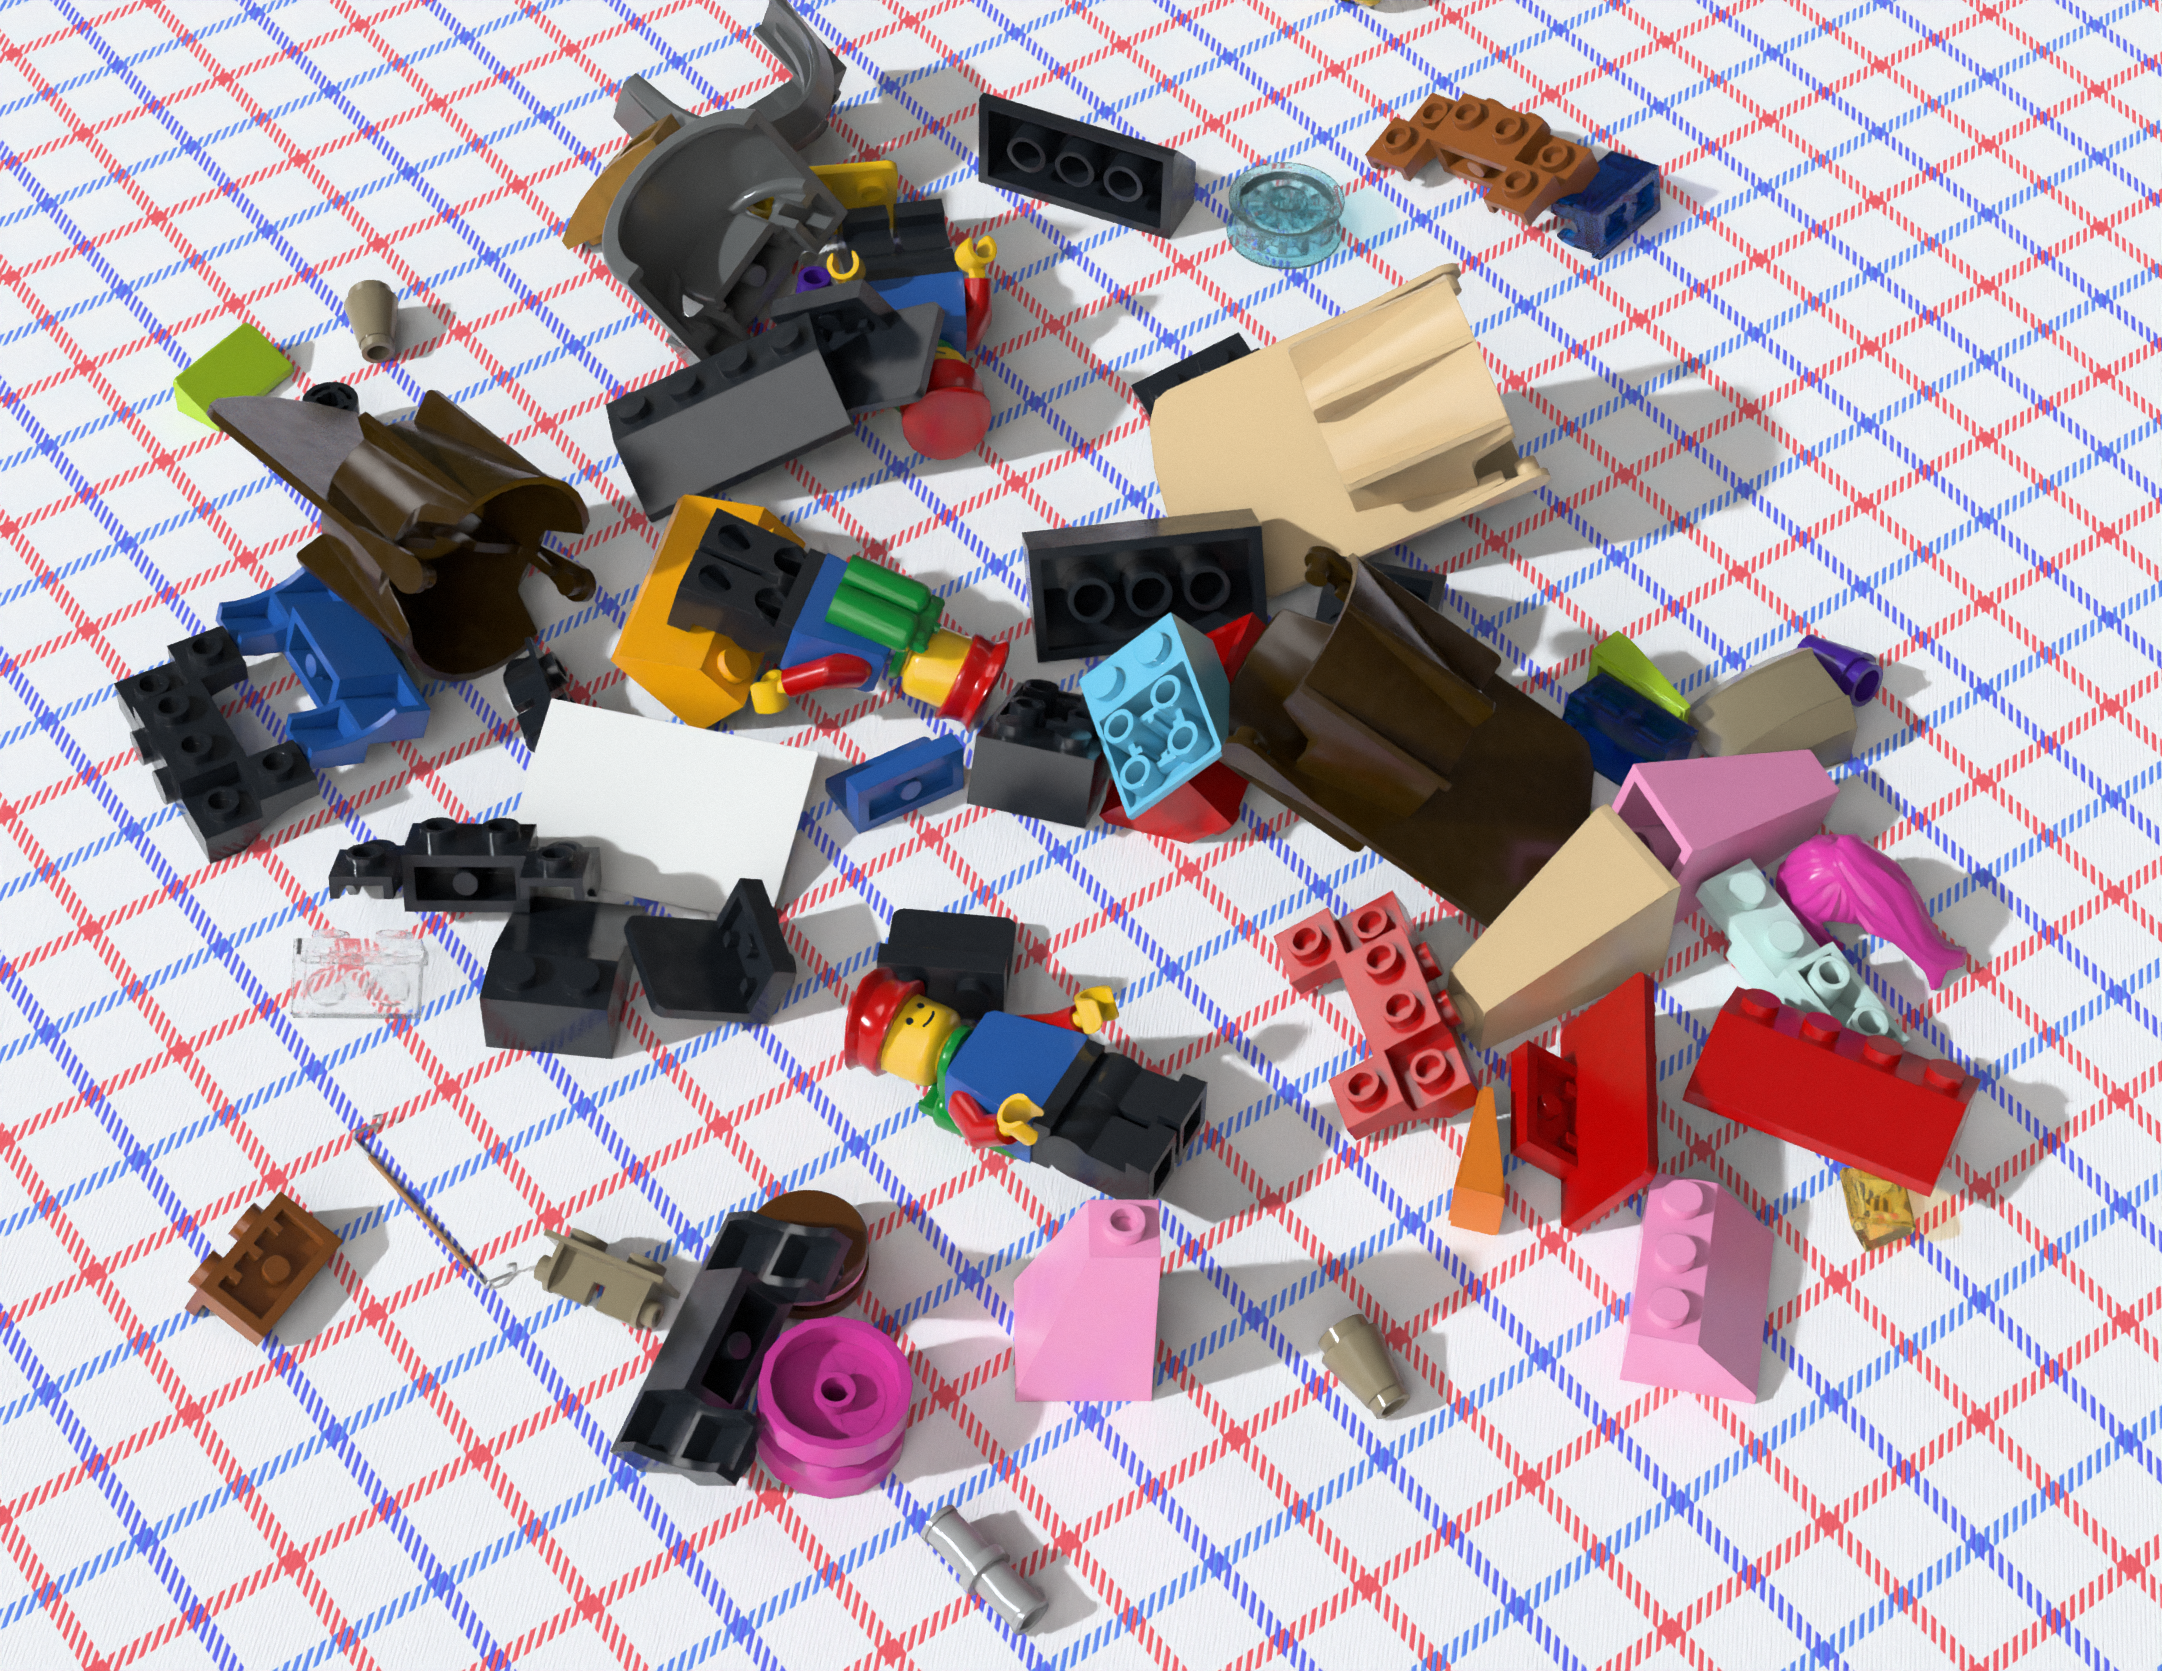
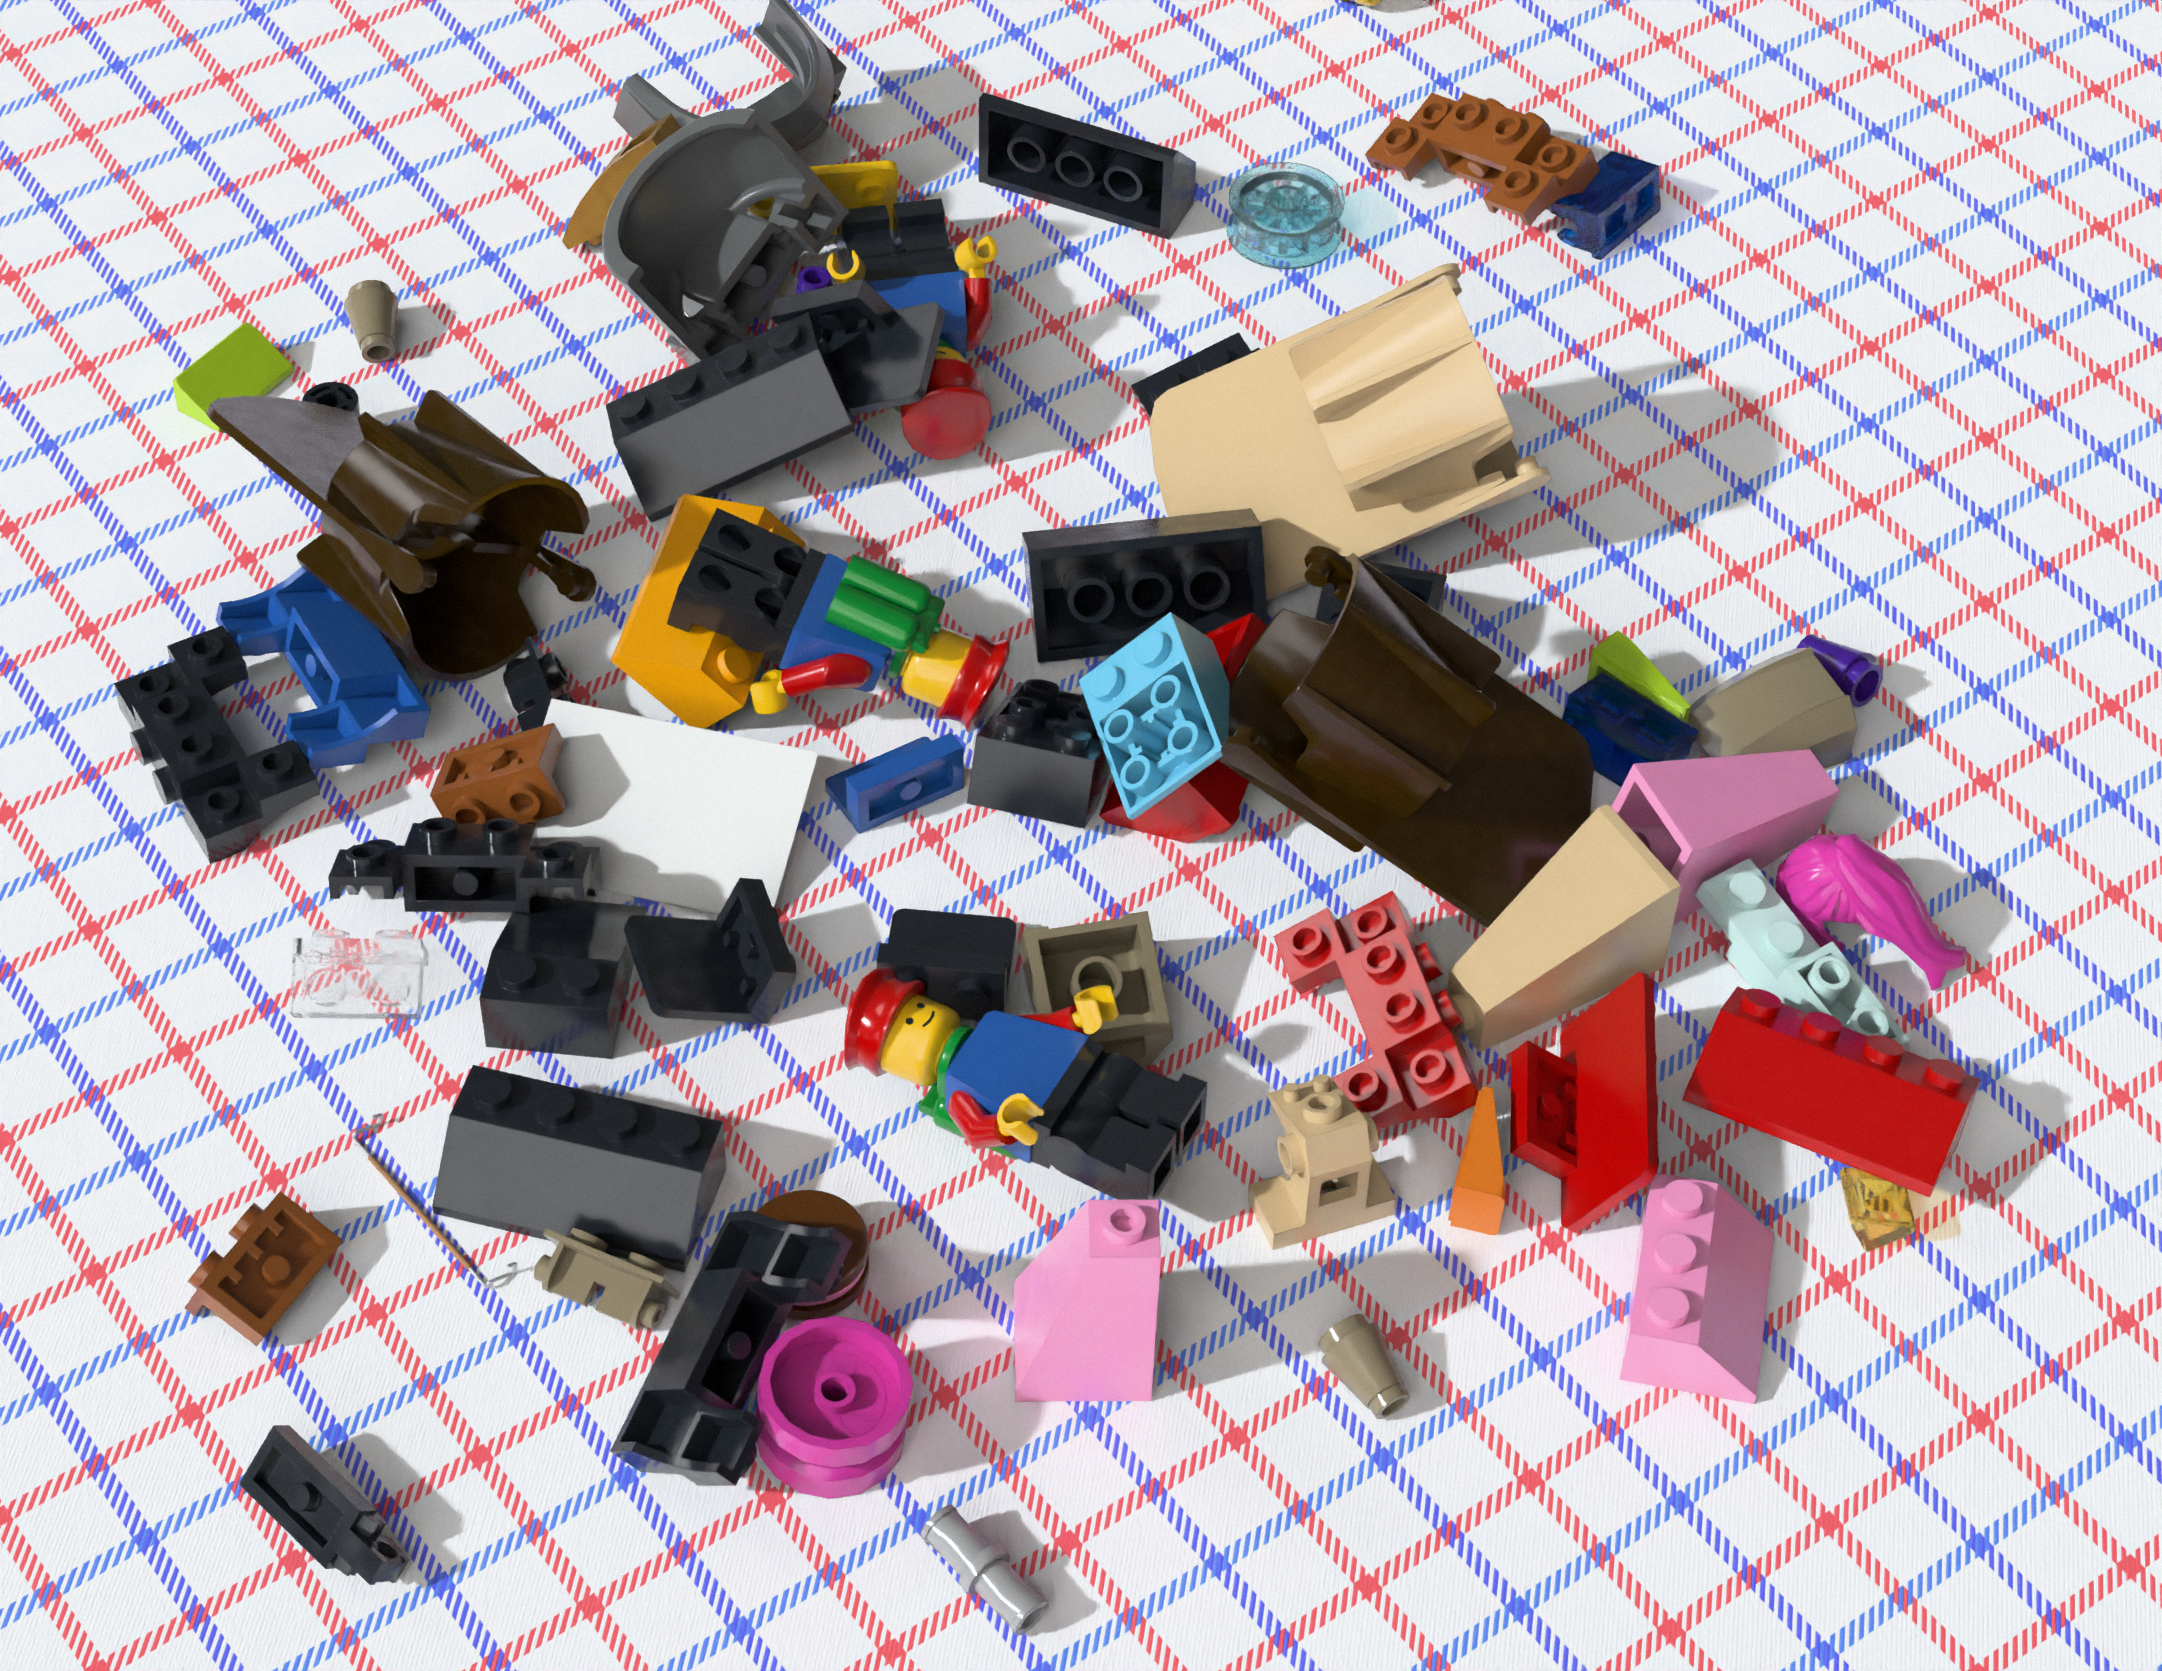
none -> black hinge [239,1425,410,1585]
none -> dark orange bracket [430,723,566,824]
none -> slope [432,1065,727,1273]
none -> dark tan slope [1019,911,1173,1067]
none -> tan tile [1248,1074,1396,1251]

